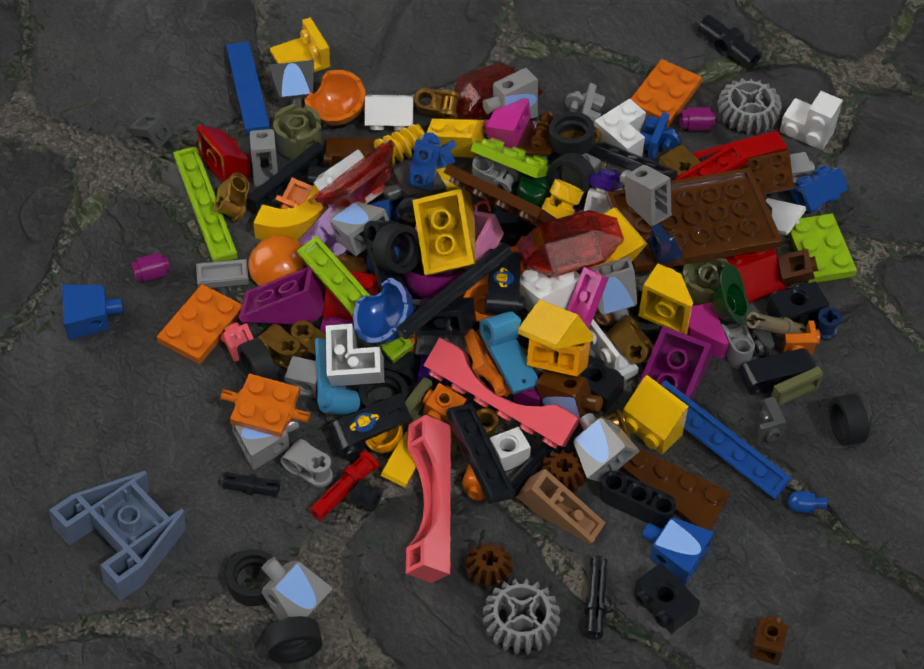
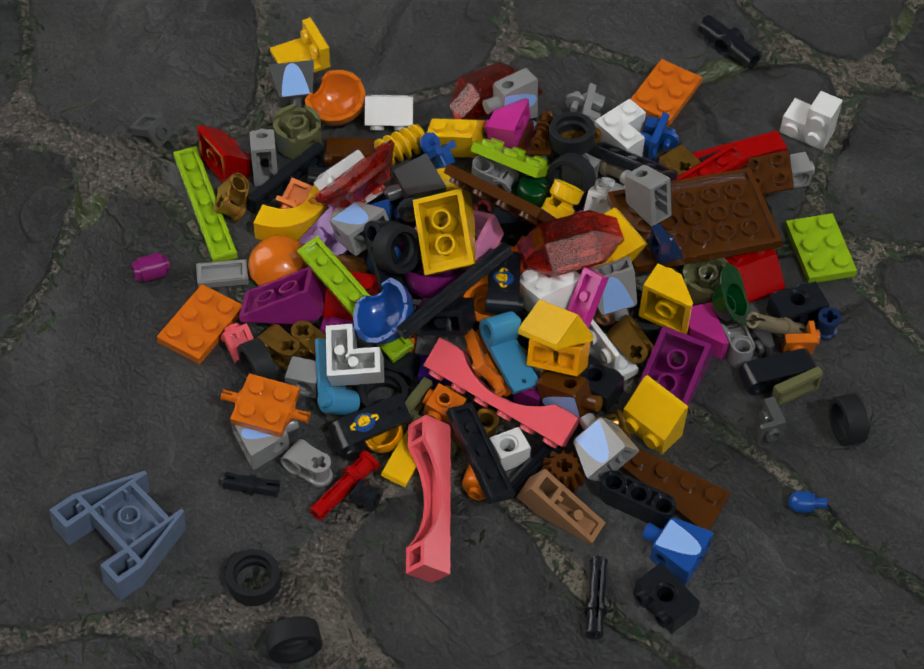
blue torso [62,285,123,339] -> none
blue tile [226,41,270,136] -> none
light grey torso [261,557,332,620] -> none
blue hips [407,140,441,190] -> none
pearl gold piece [415,88,461,119] -> none
reddish brown gear [465,540,514,590] -> none
light grey gear [483,578,560,655] -> none
dark purple plate [589,169,624,192] -> none
blue tile [661,380,792,500] -> none
magenta brick [680,107,715,131] -> none
light grey gear [717,78,782,135] -> none
reddish brown brick [750,616,789,665] -> none
white piece [766,198,806,235] -> none
reddish brown brick [778,249,819,287] -> none
blue brick [789,165,848,213] -> none

